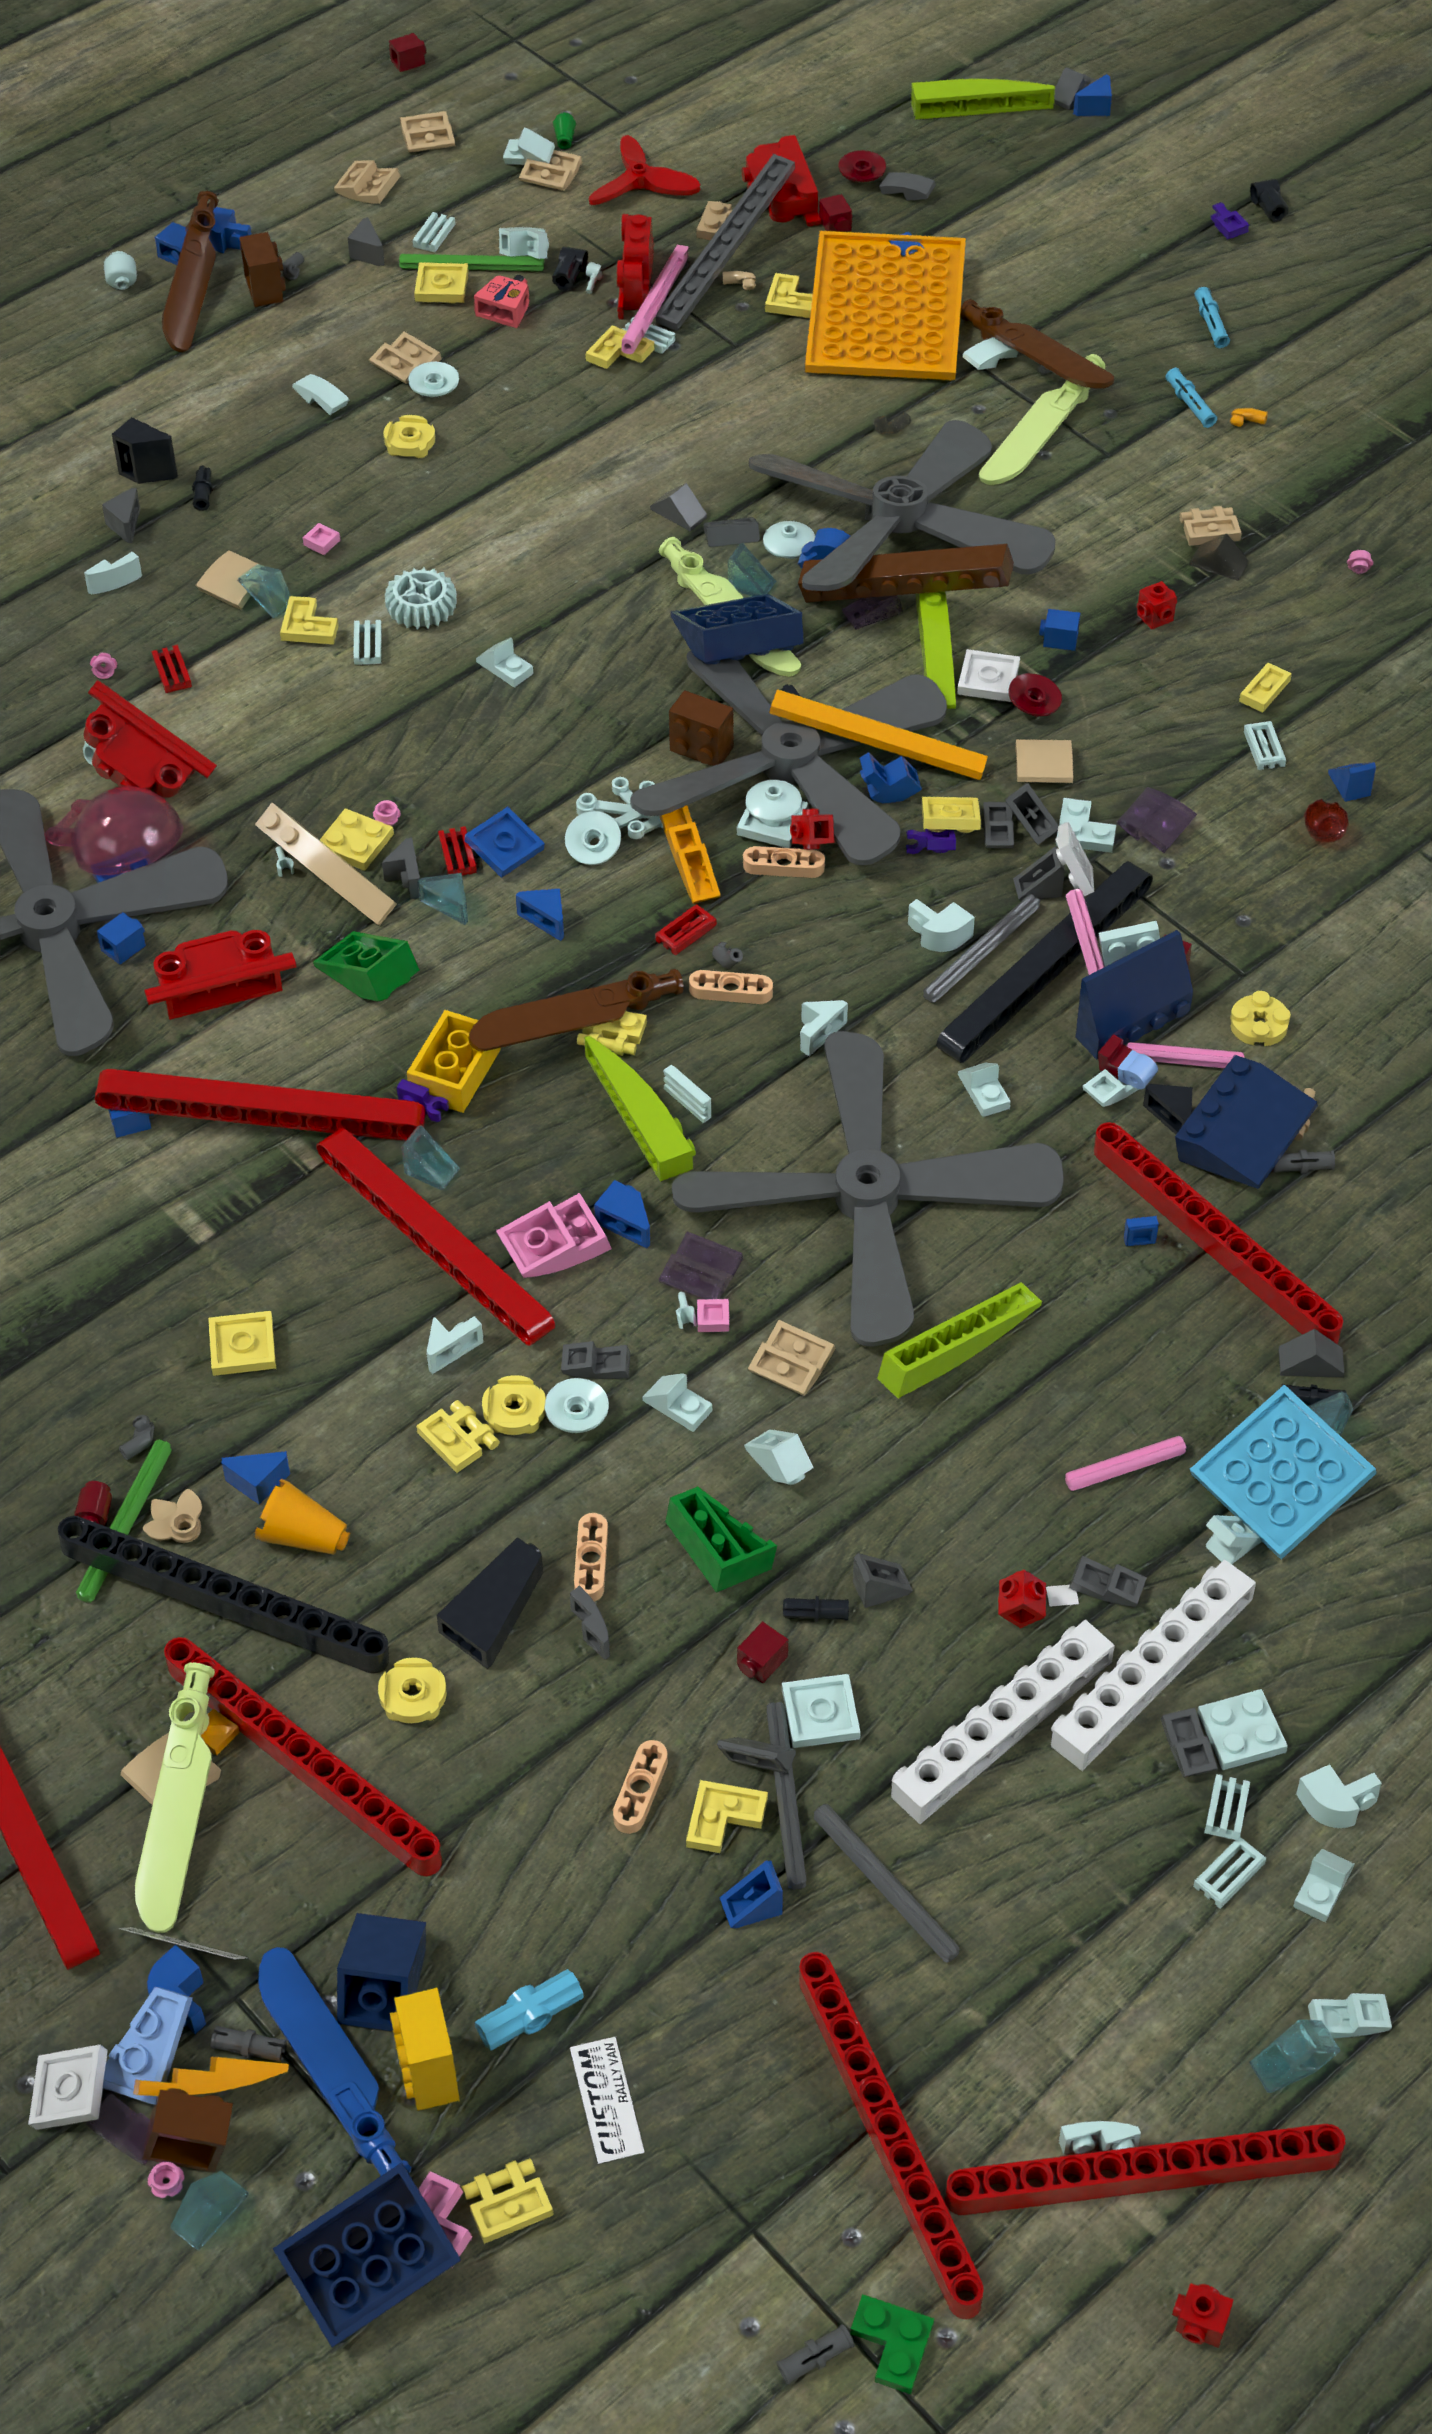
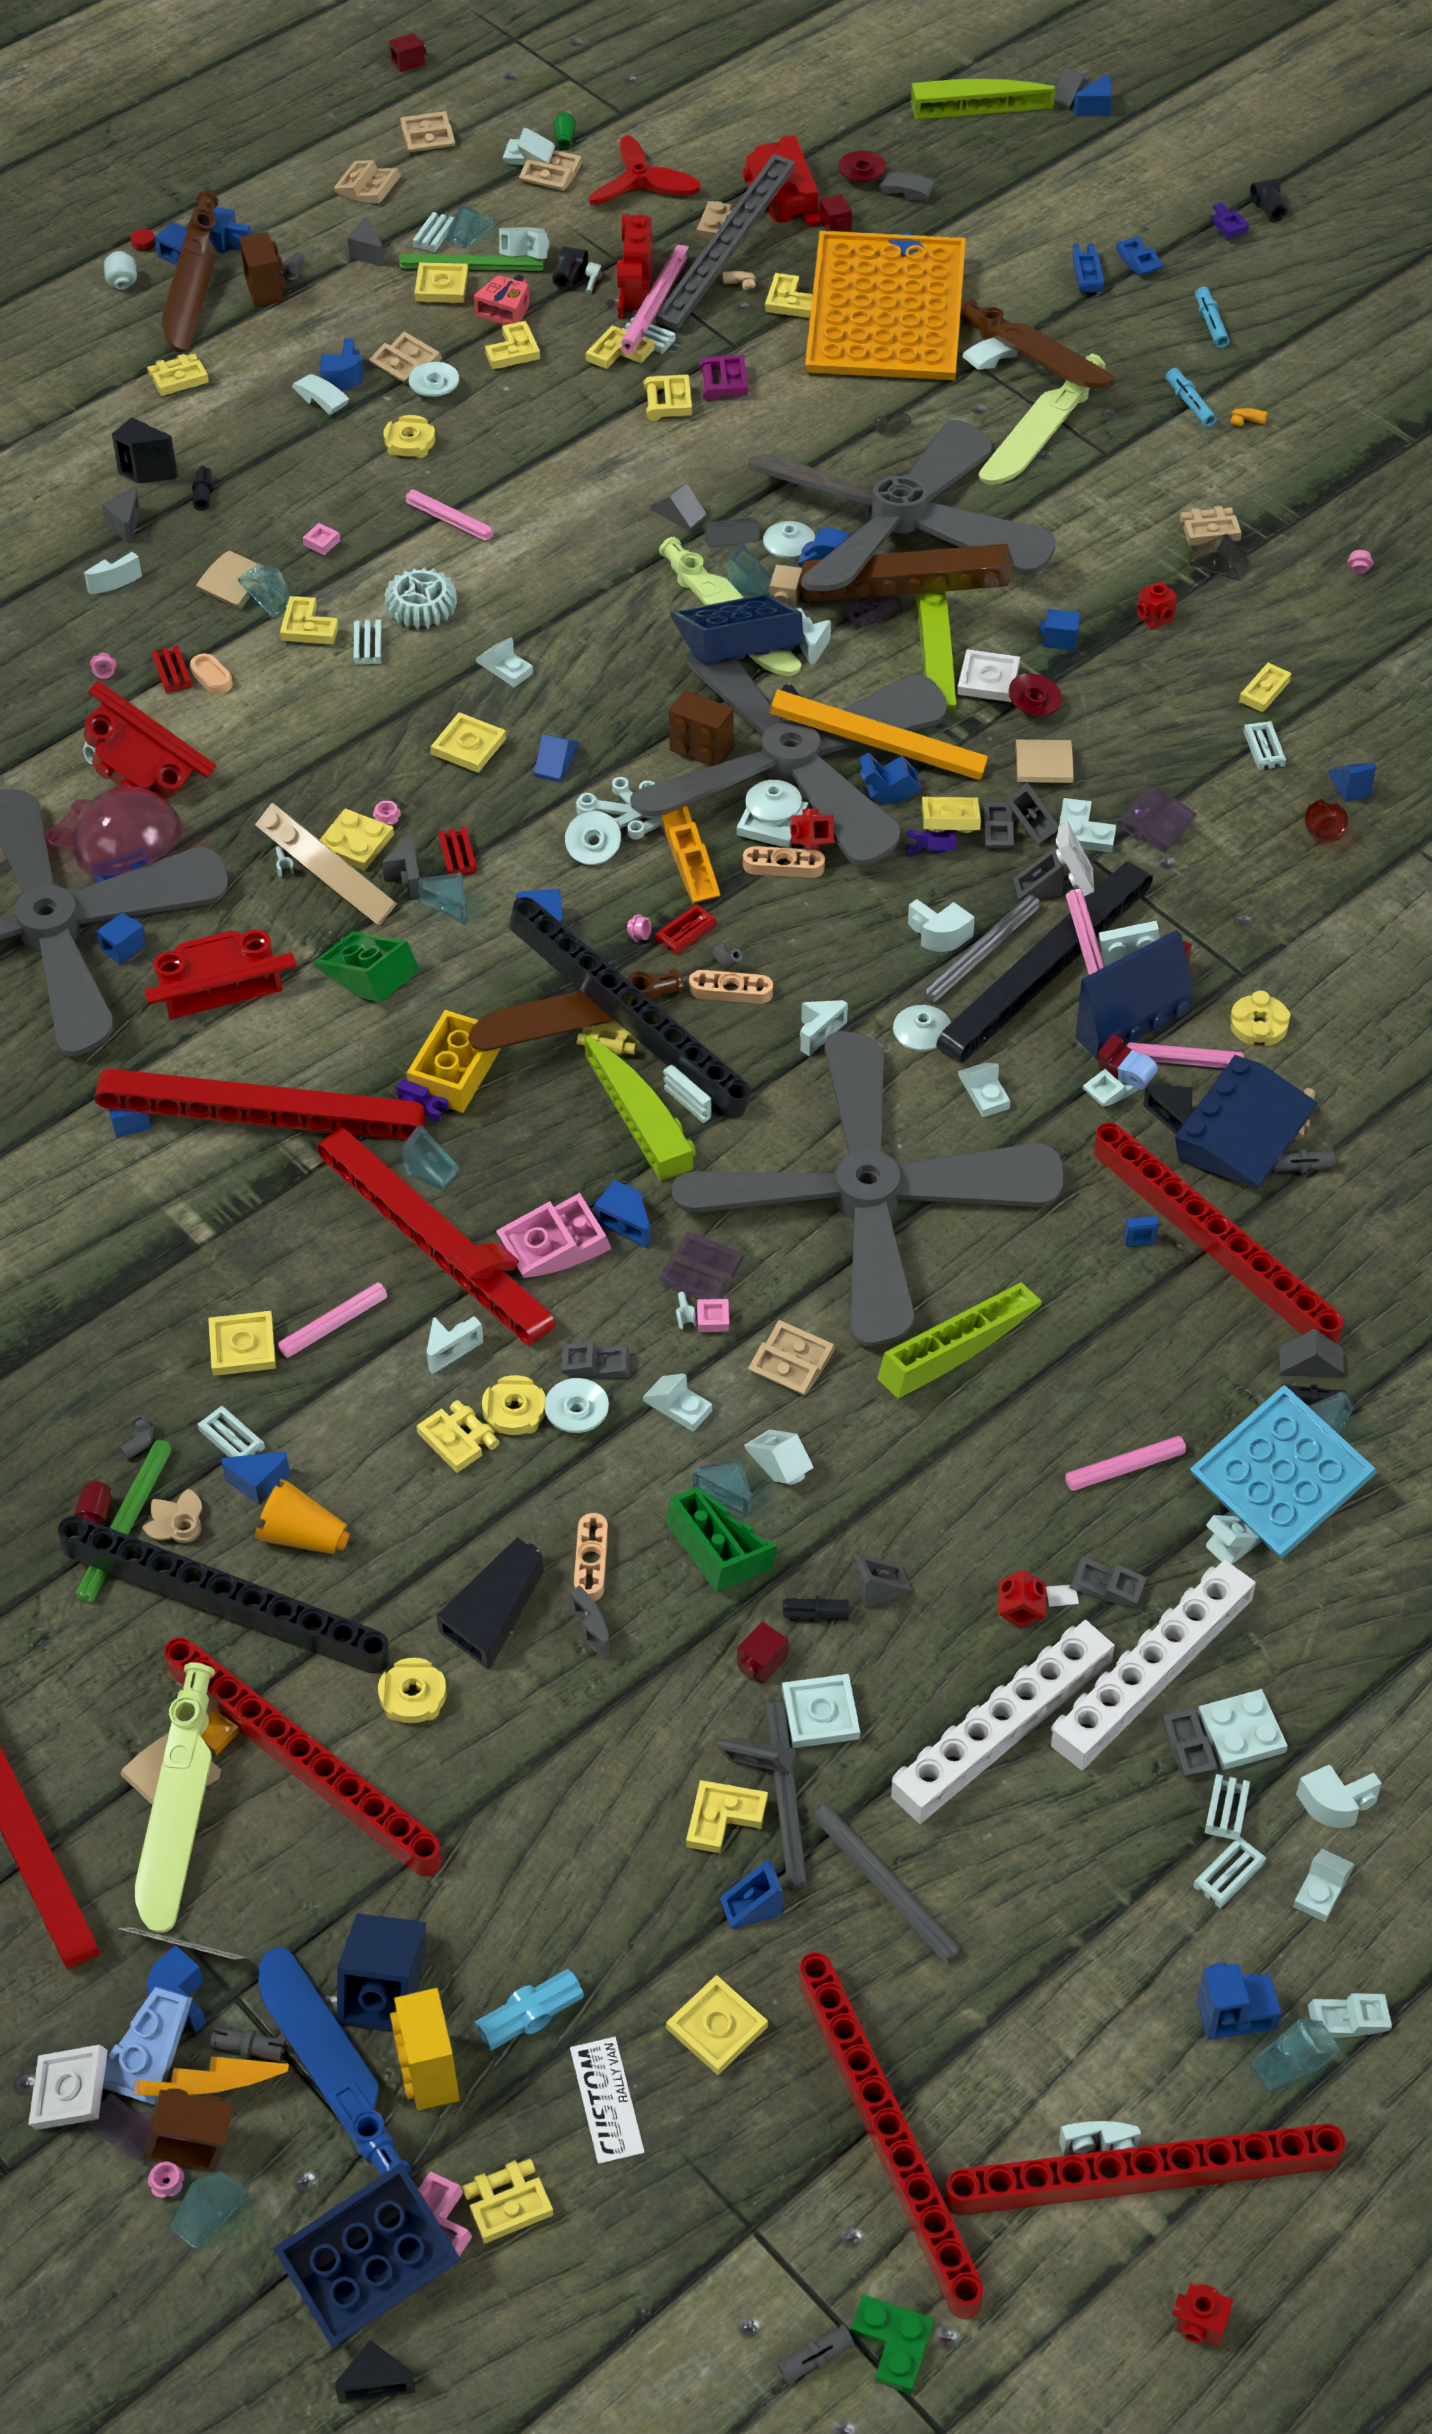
blue plate [464,807,545,878] -> none
light nougat beam [613,1740,668,1834] -> none
none -> red tile [130,229,156,251]
none -> light yellow plate [147,353,209,396]
none -> light nougat tile [190,654,233,694]
none -> light aqua tile [198,1405,265,1457]
none -> bright pink axle [278,1282,387,1358]
none -> blue brick [319,338,364,391]
none -> black slope [335,2340,415,2404]
none -> bright pink axle [406,489,493,541]
none -> light yellow plate [430,712,507,773]
none -> clear light blue slope [447,204,496,249]
none -> red slope [451,1243,520,1280]
none -> light yellow plate [485,321,540,369]
none -> black beam [509,897,751,1118]
none -> blue slope [534,734,579,783]
none -> bright pink plate [627,914,651,942]
none -> light yellow plate [644,375,692,421]
none -> light yellow plate [666,1975,768,2075]
none -> clear light blue slope [693,1458,752,1518]
none -> magenta plate [699,355,748,401]
none -> tan brick [770,564,802,609]
none -> light aqua slope [797,608,831,665]
none -> light aqua dish [893,1005,951,1052]
none -> blue hinge [1072,243,1104,293]
none -> blue slope [1116,236,1163,276]
none -> blue brick [1197,1963,1281,2040]

